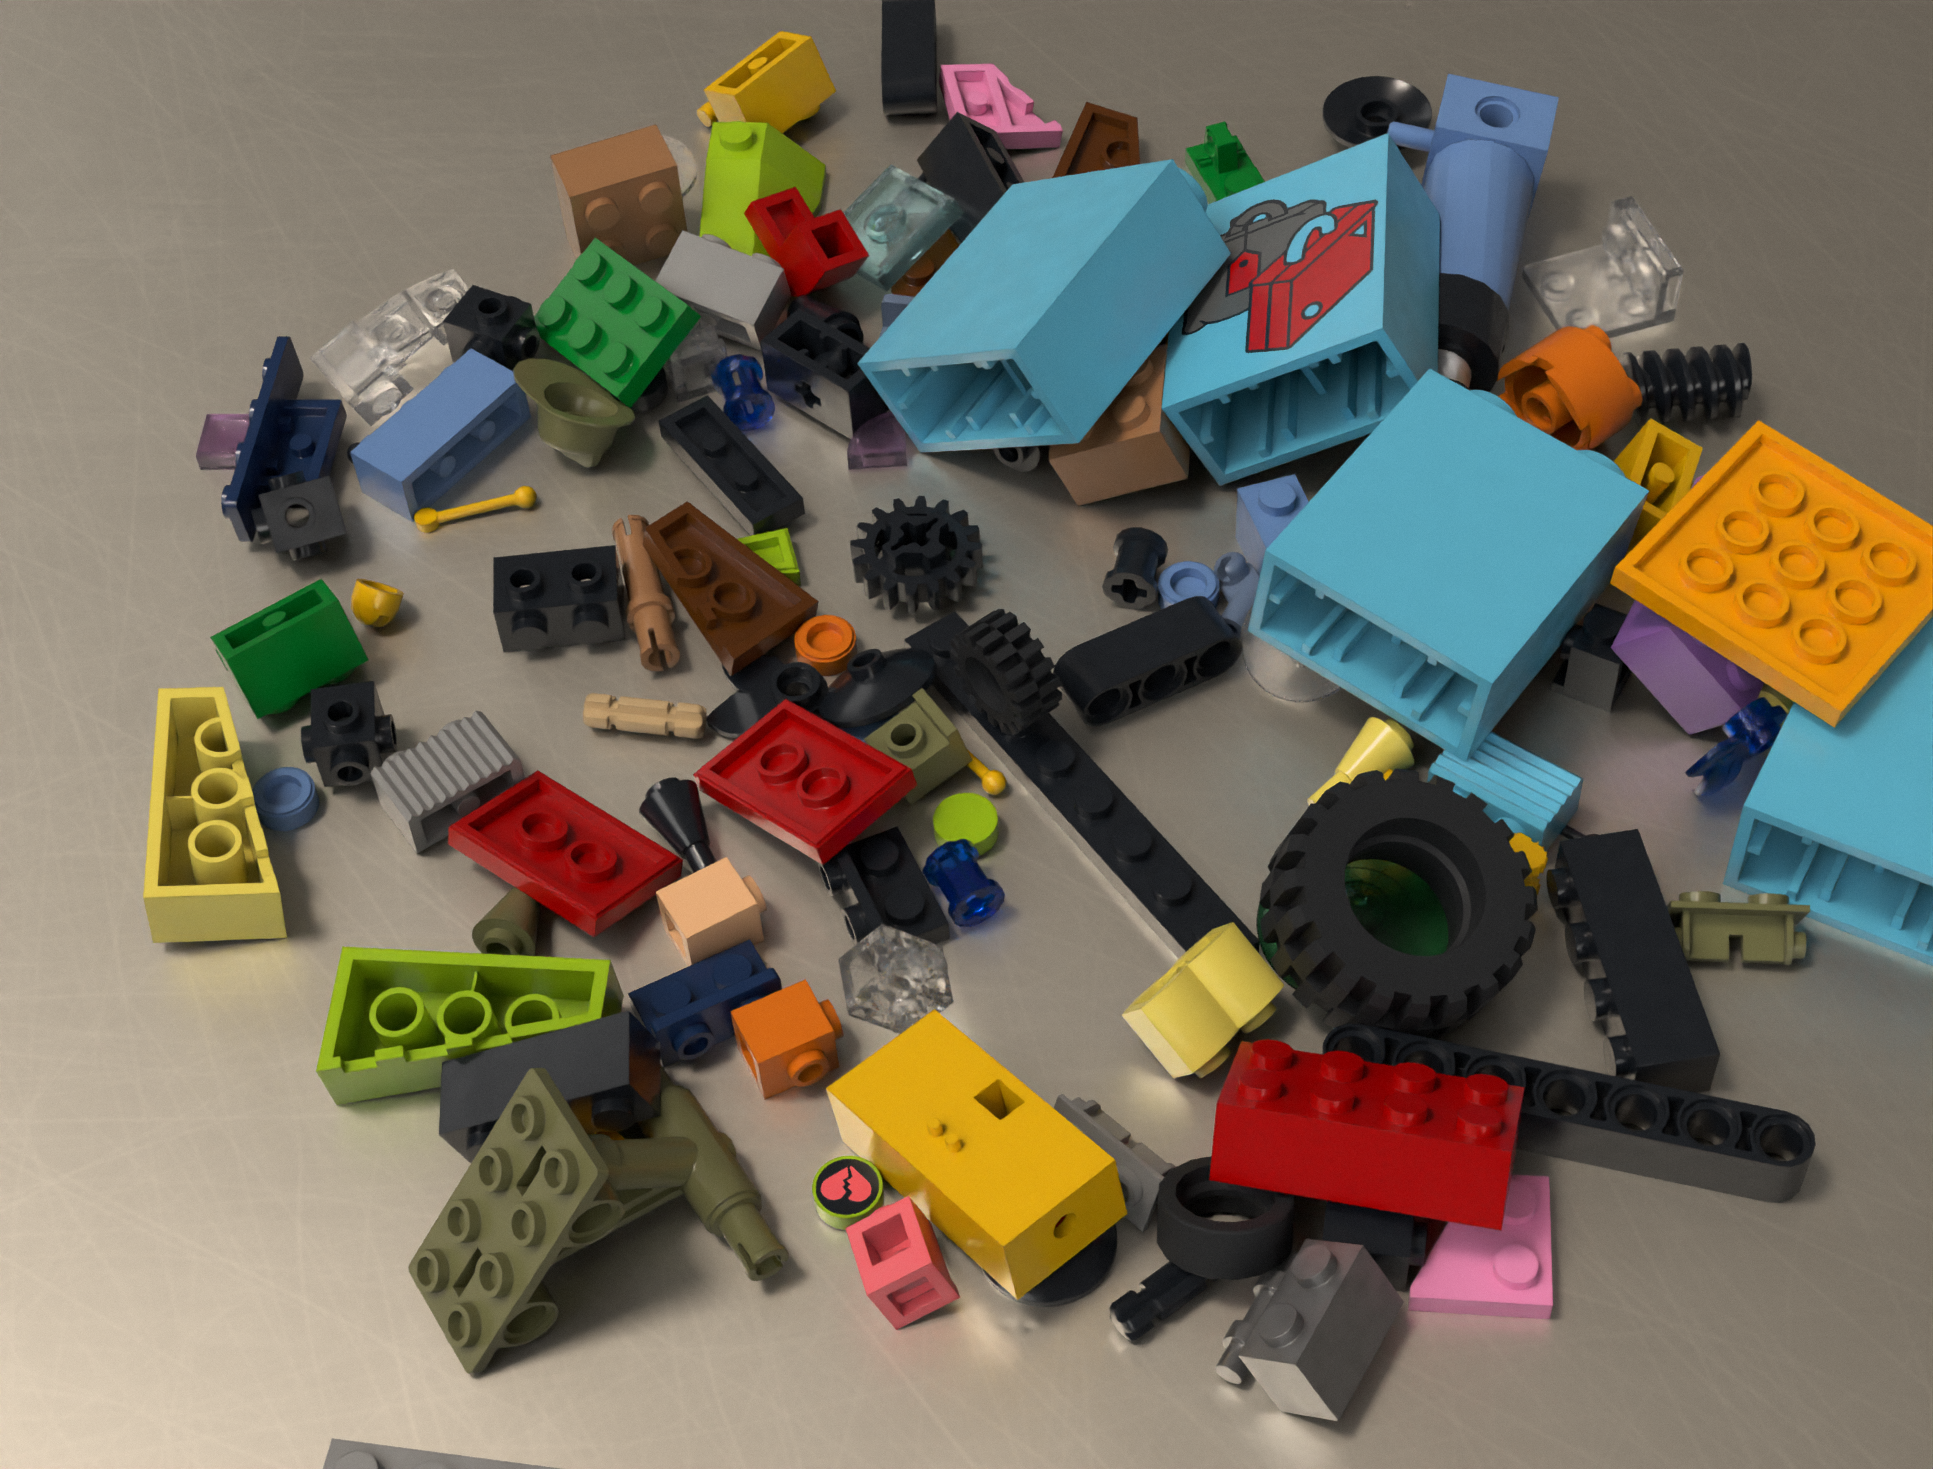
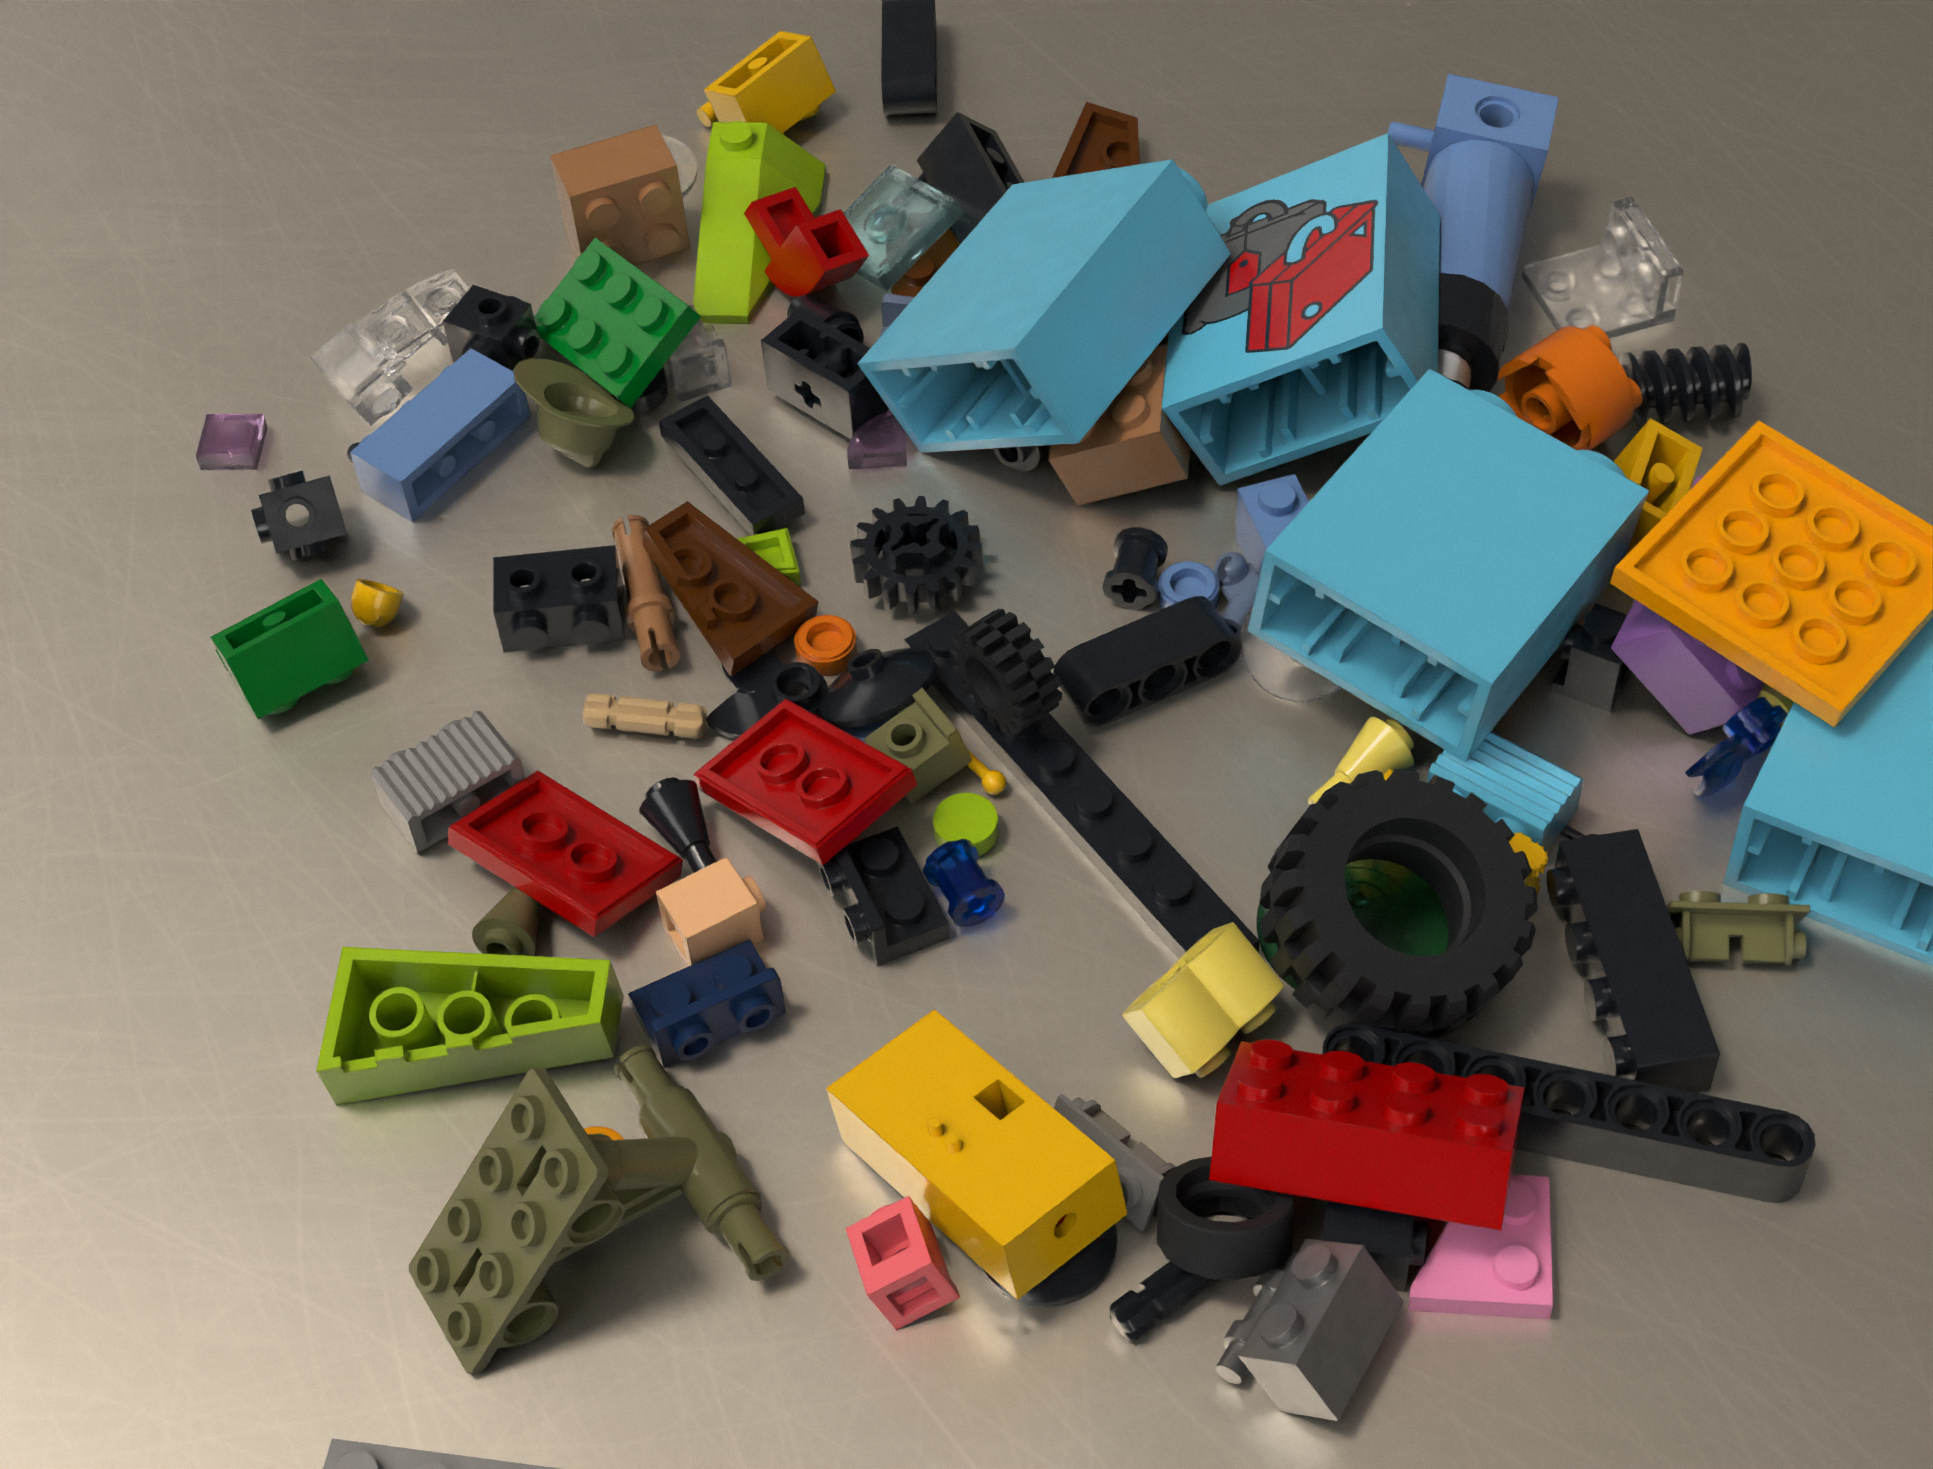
light yellow wedge [143,687,287,943] -> none
dark blue bracket [221,336,347,542] -> none
medium blue tile [252,767,319,831] -> none
black brick [301,681,397,787] -> none
yellow hinge [414,486,537,533] -> none
black brick [439,1011,661,1163] -> none
light grey brick [655,230,791,351] -> none
clear blue bush [711,354,775,431] -> none
orange brick [730,979,844,1100] -> none
tile [812,1156,884,1230] -> none
clear brick [838,924,954,1034] -> none
bright pink wing [938,64,1063,149] -> none
green hinge [1185,121,1265,204] -> none
black dish [1322,76,1432,150] -> none

